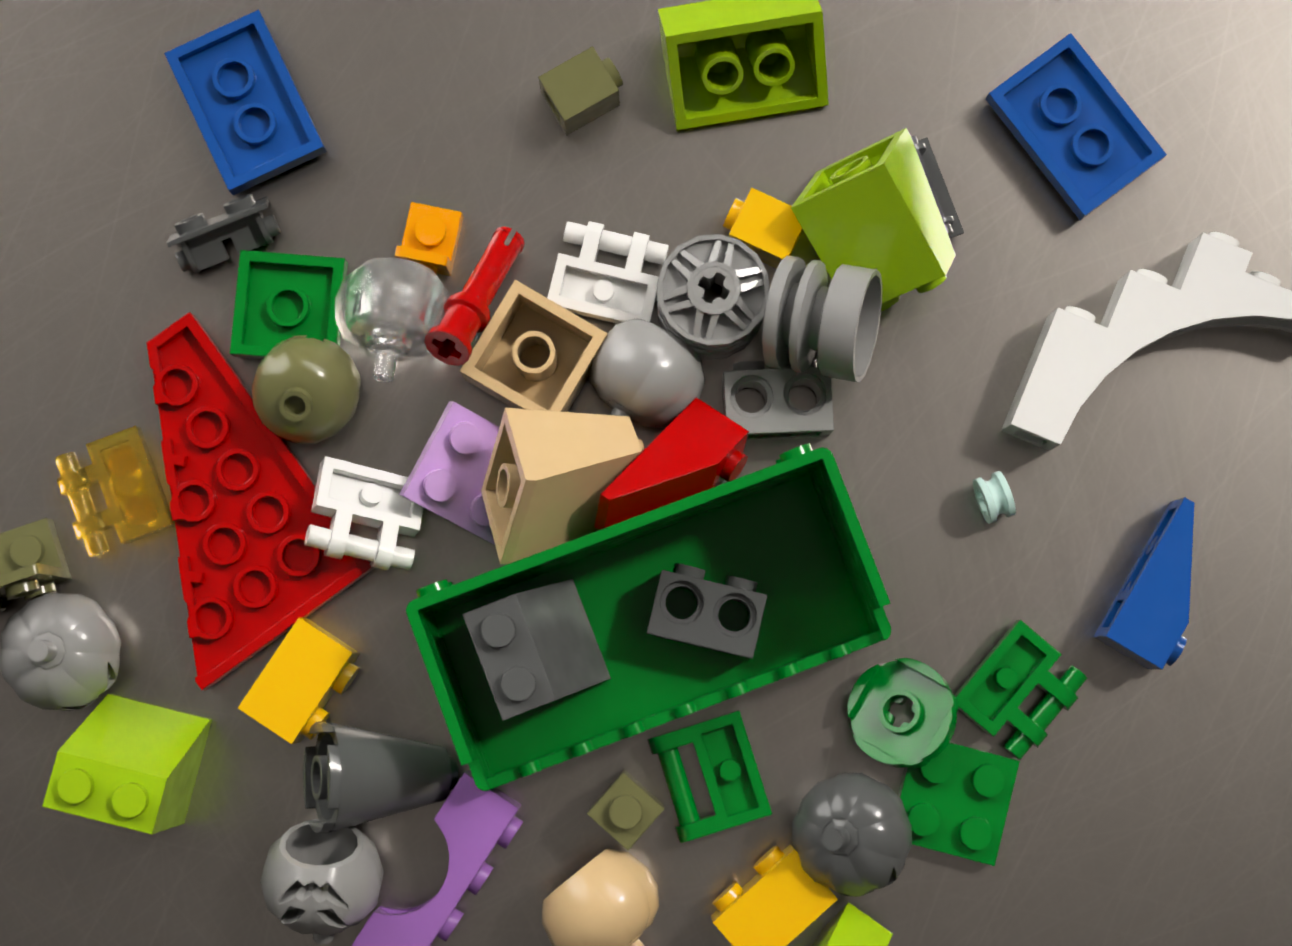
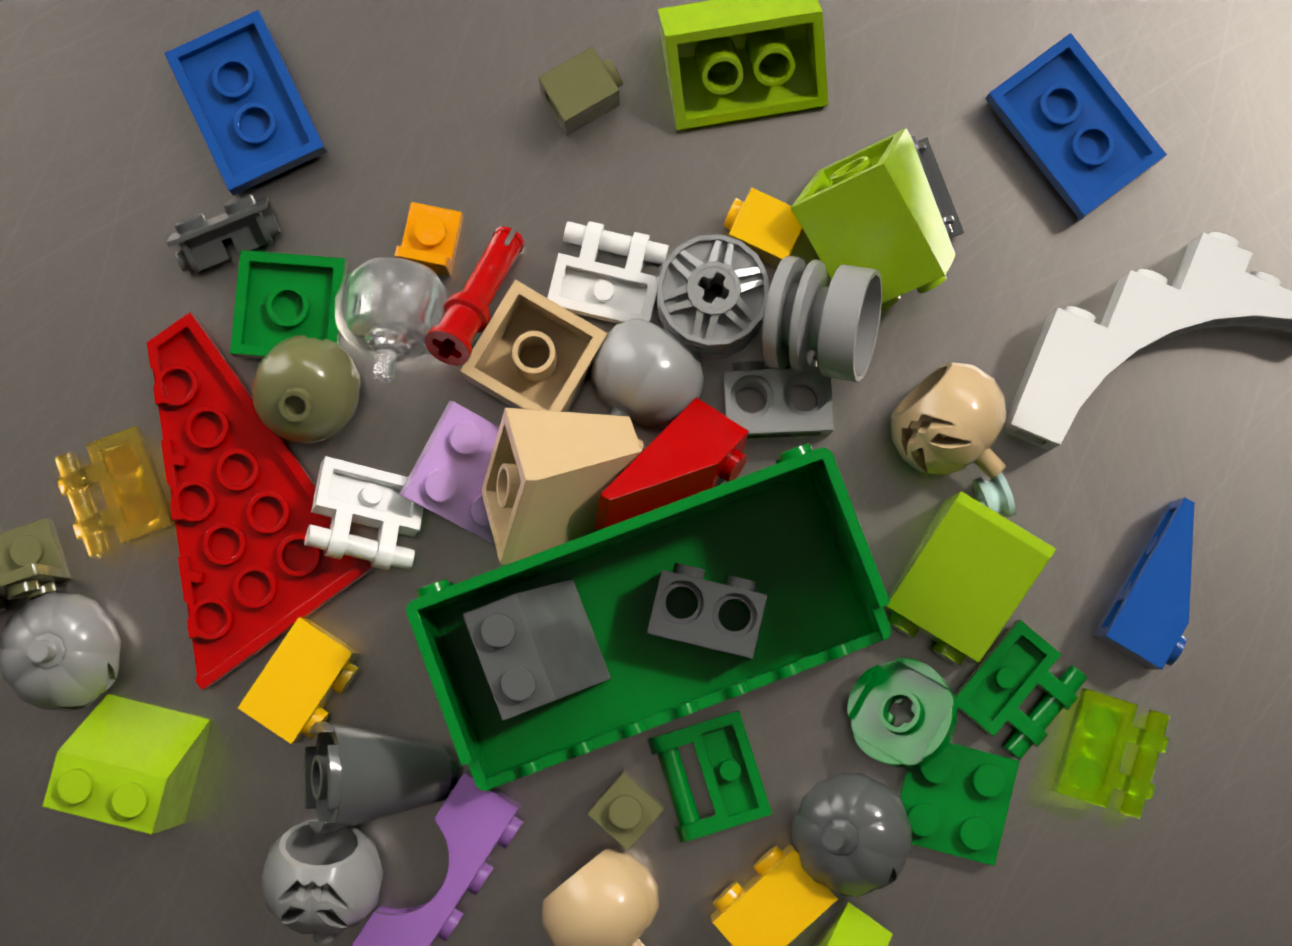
none -> lime slope [883,491,1056,667]
none -> tan piece [891,362,1006,479]
none -> clear neon green plate [1052,688,1170,819]

